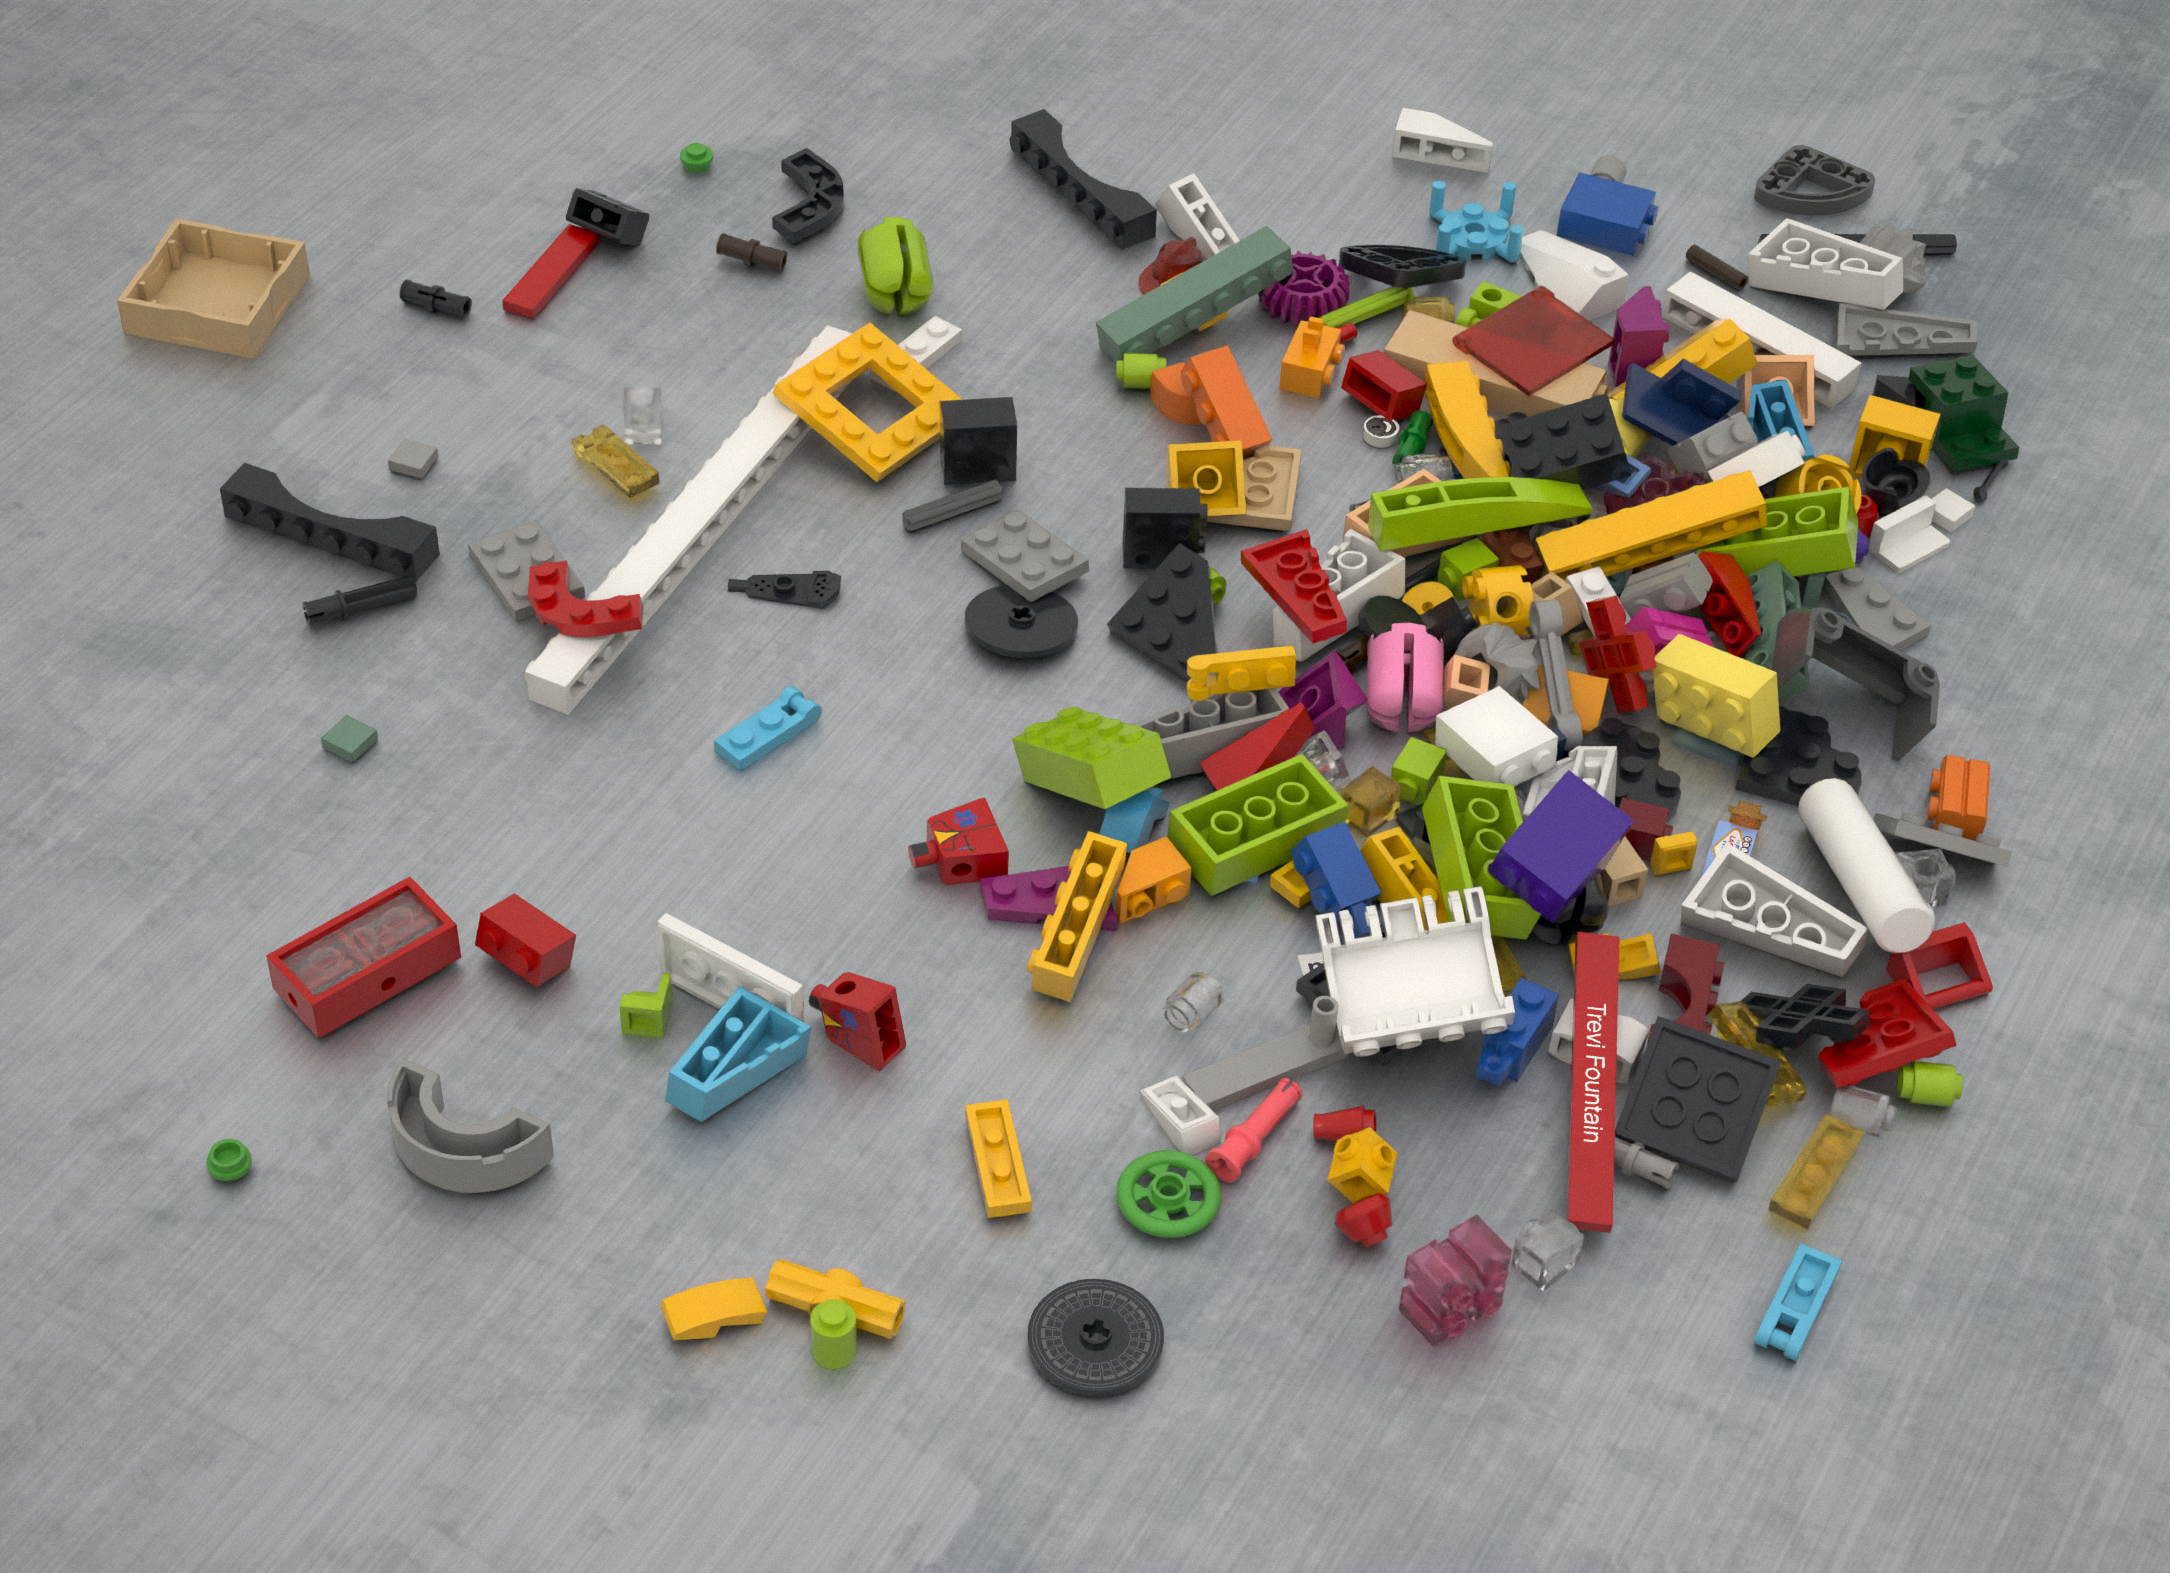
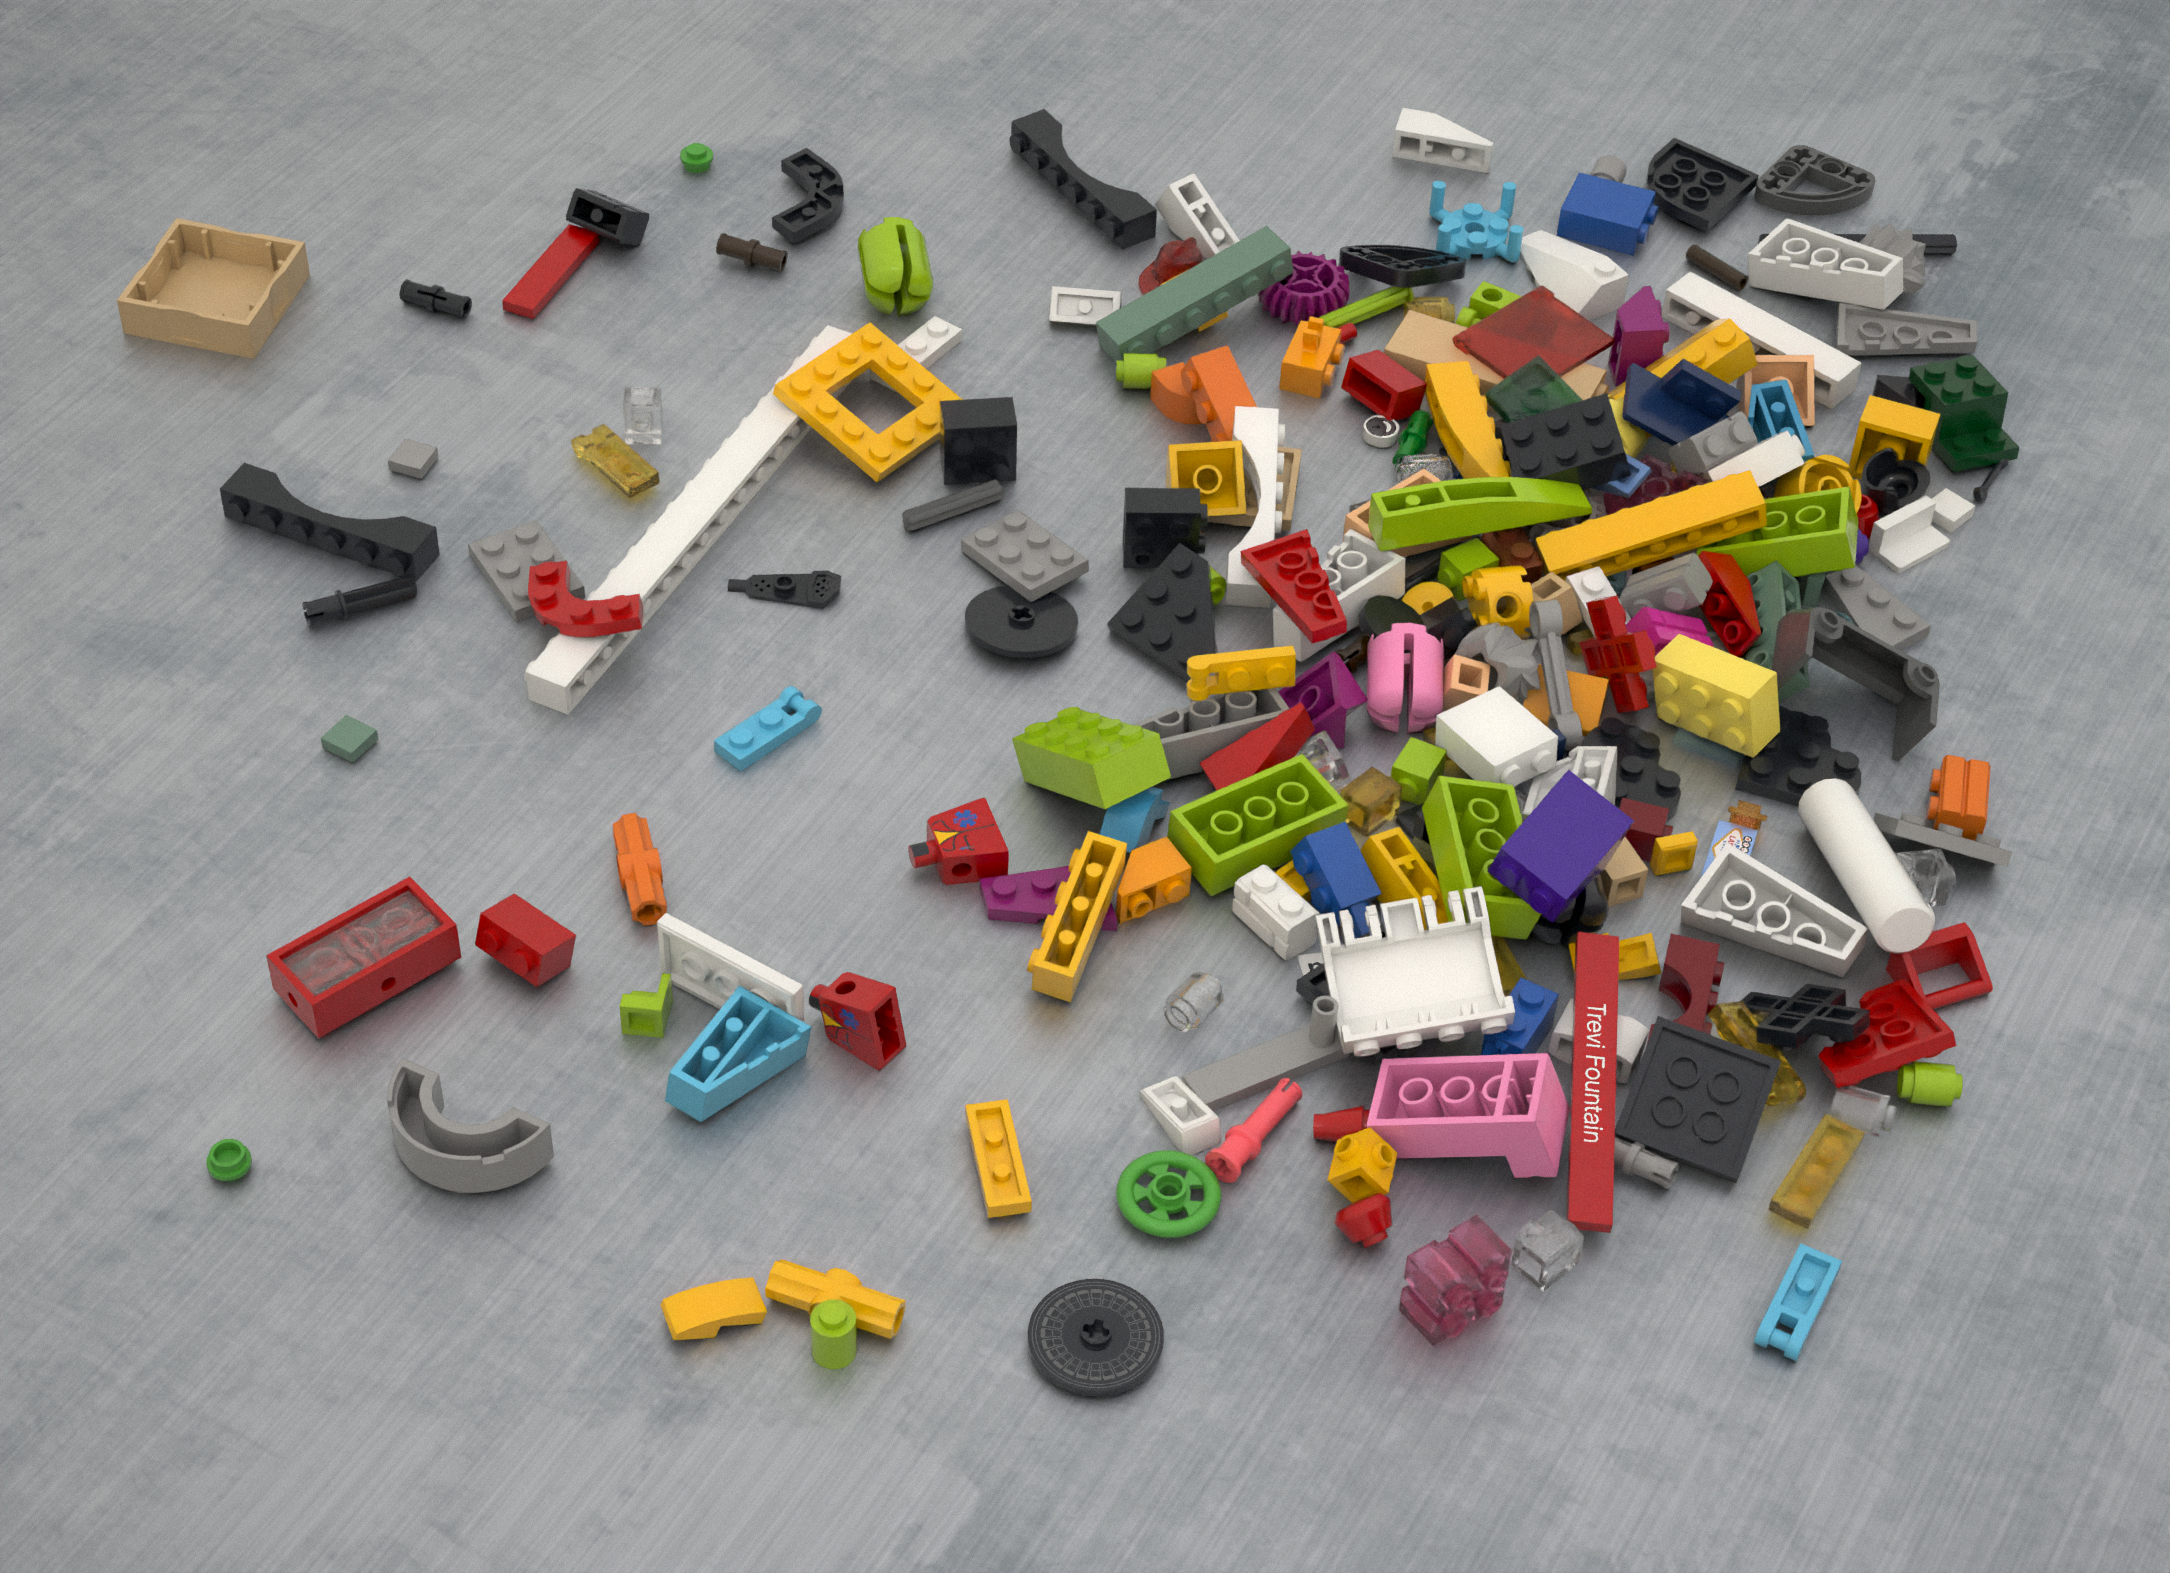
none -> orange piece [612,813,667,926]
none -> white panel [1049,286,1122,326]
none -> white arch [1225,406,1285,608]
none -> white brick [1232,865,1320,961]
none -> bright pink hinge [1366,1053,1570,1178]
none -> clear green tile [1485,355,1582,423]
none -> black plate [1646,138,1759,232]

